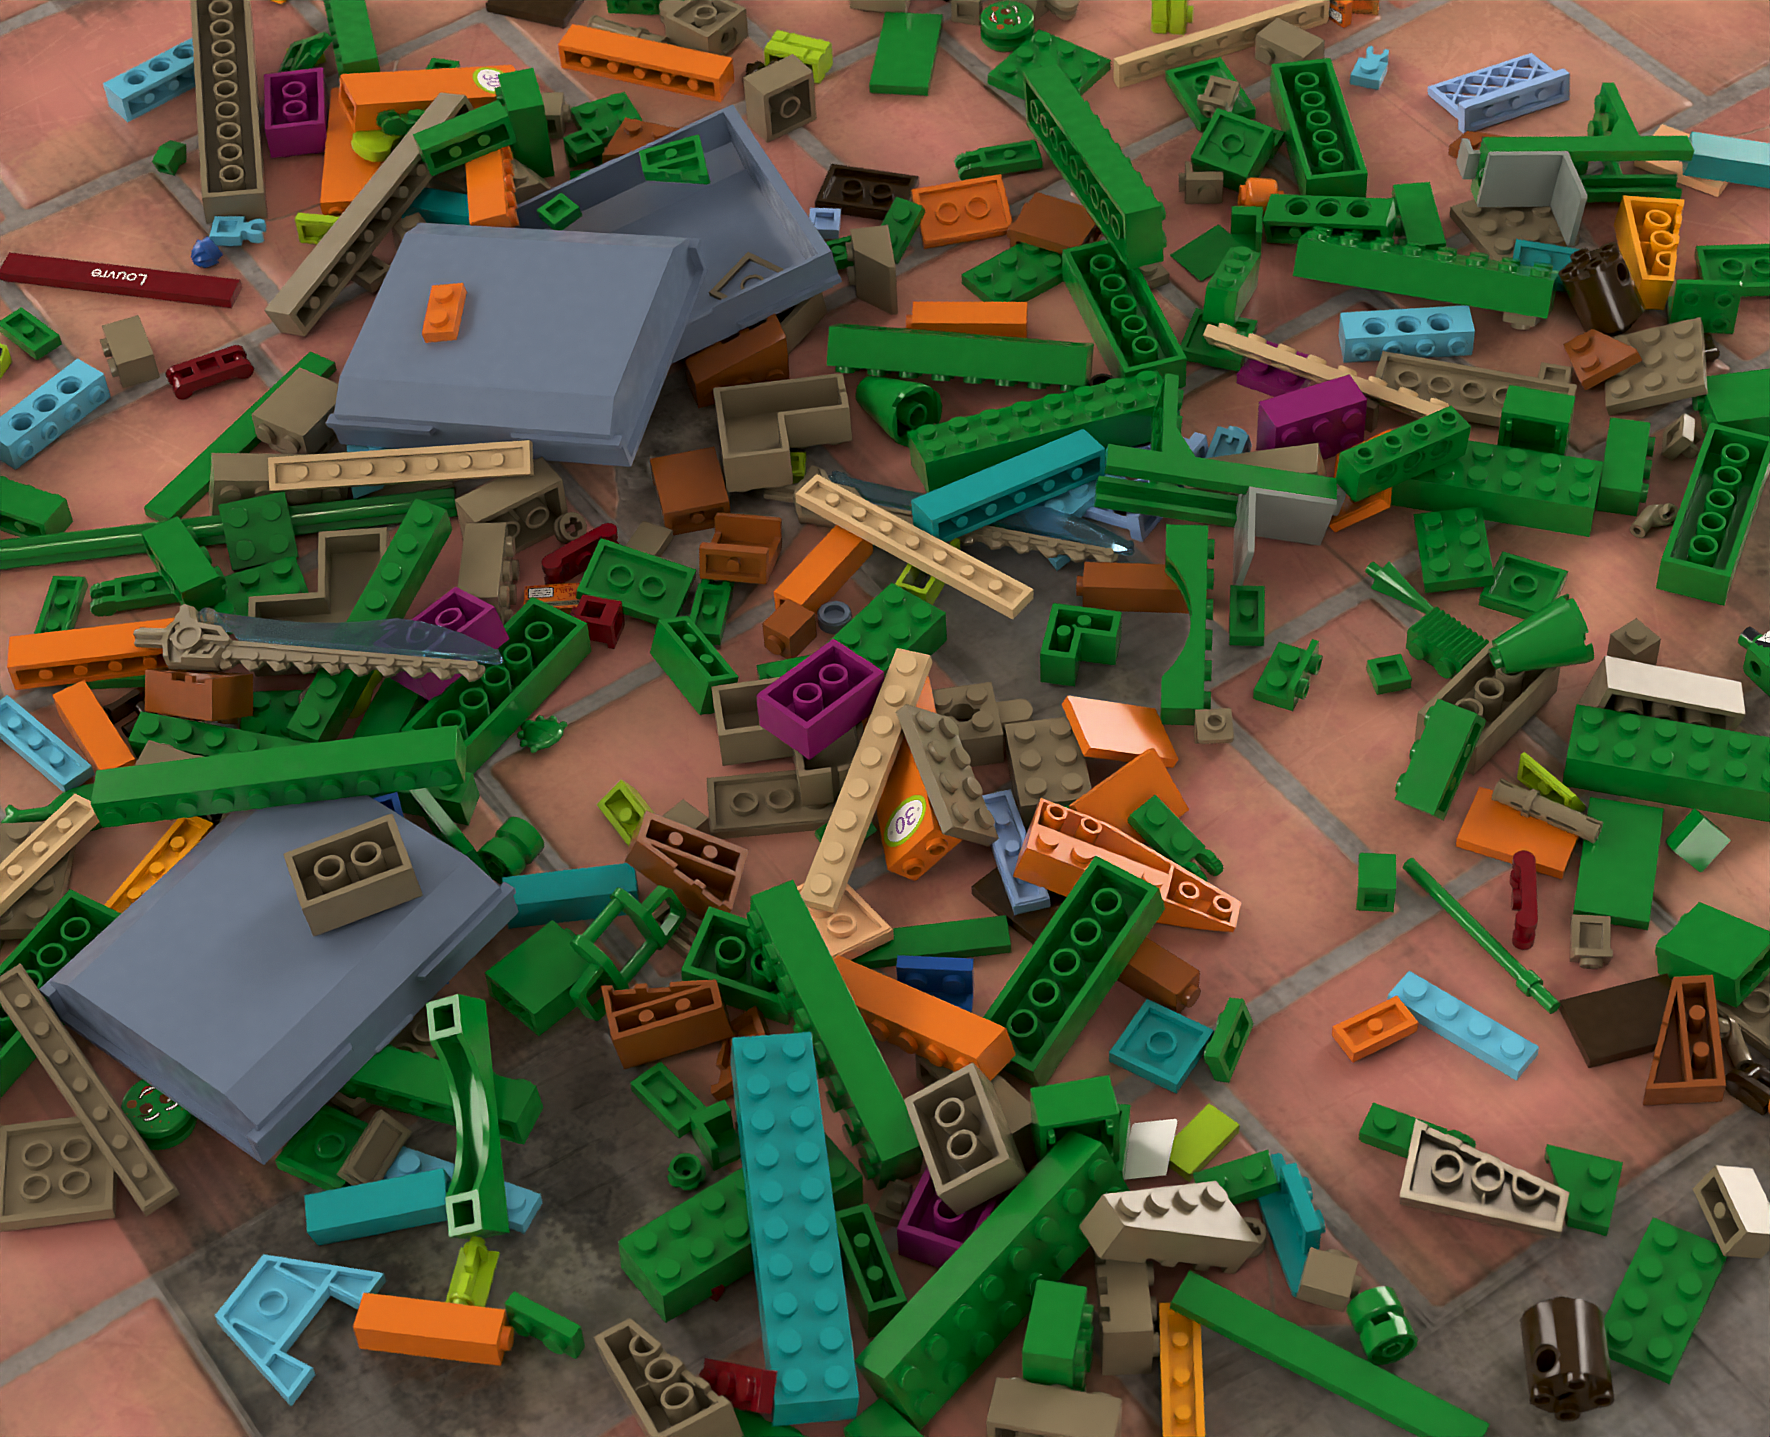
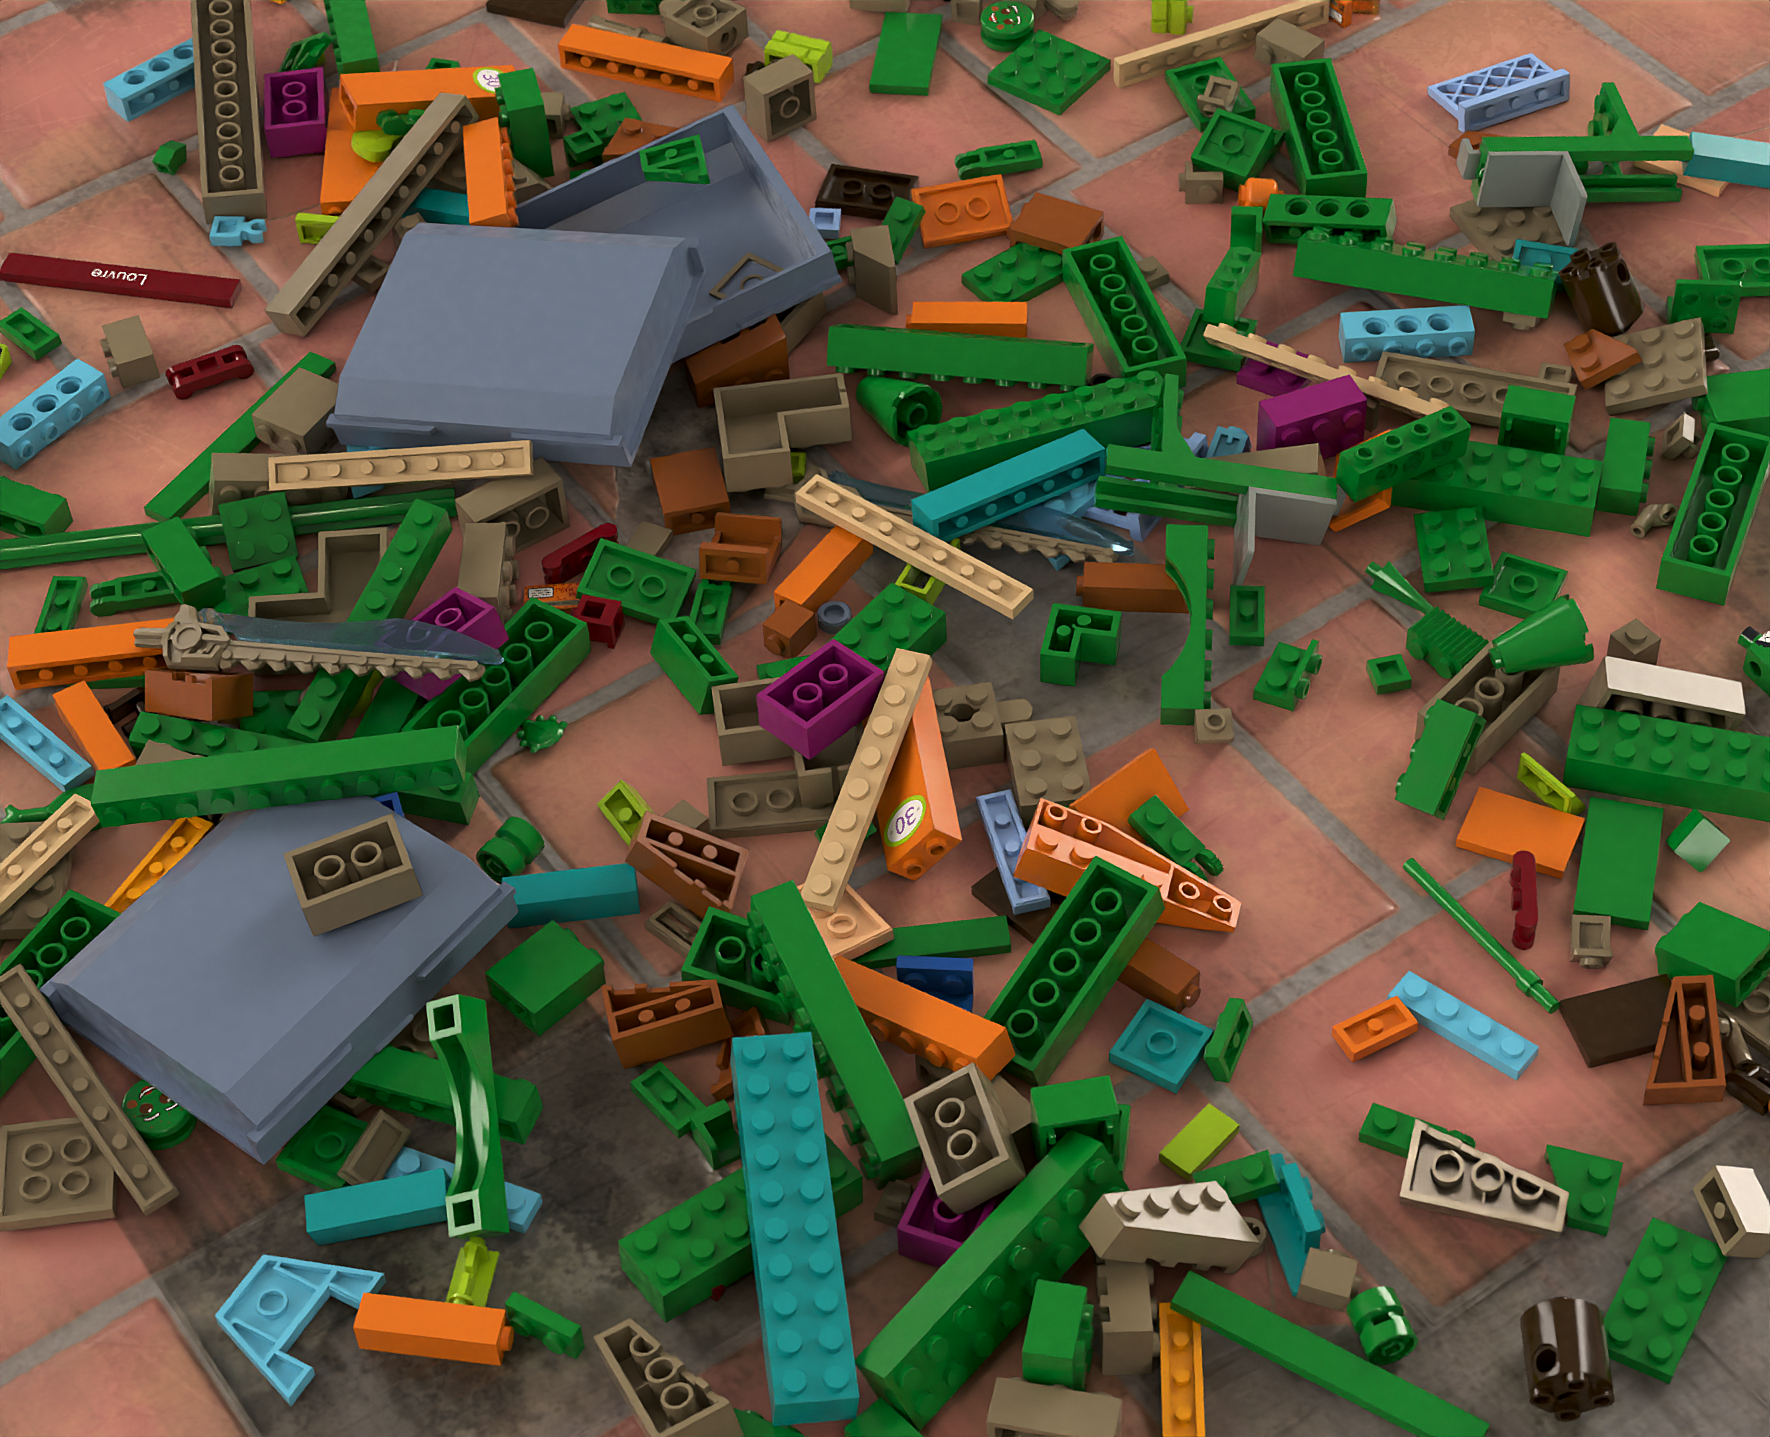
blue plate [191,236,223,268] -> none
green tile [409,788,493,880] -> none
green brick [413,100,518,176] -> none
orange plate [422,283,467,343] -> none
green plate [537,192,583,231] -> none
dark tan bush [553,512,587,544] -> none
green bar [569,885,687,1021] -> none
green plate [667,1153,706,1191] -> none
dark red plate [699,1358,778,1414] -> none
green brick [835,1203,907,1339] -> none
dark tan plate [896,704,999,846] -> none
green brick [1023,64,1167,270] -> none
tile [1062,696,1179,768] -> none
white sticker [1124,1119,1178,1180] -> none
green sticker [1170,224,1246,281] -> none
medium azure plate [1350,46,1389,90] -> none
green panel [1356,853,1396,912] -> none
green brick [1392,182,1446,251] -> none
dark tan pin [1492,778,1604,844] -> none
light orange wedge [1613,196,1684,310] -> none

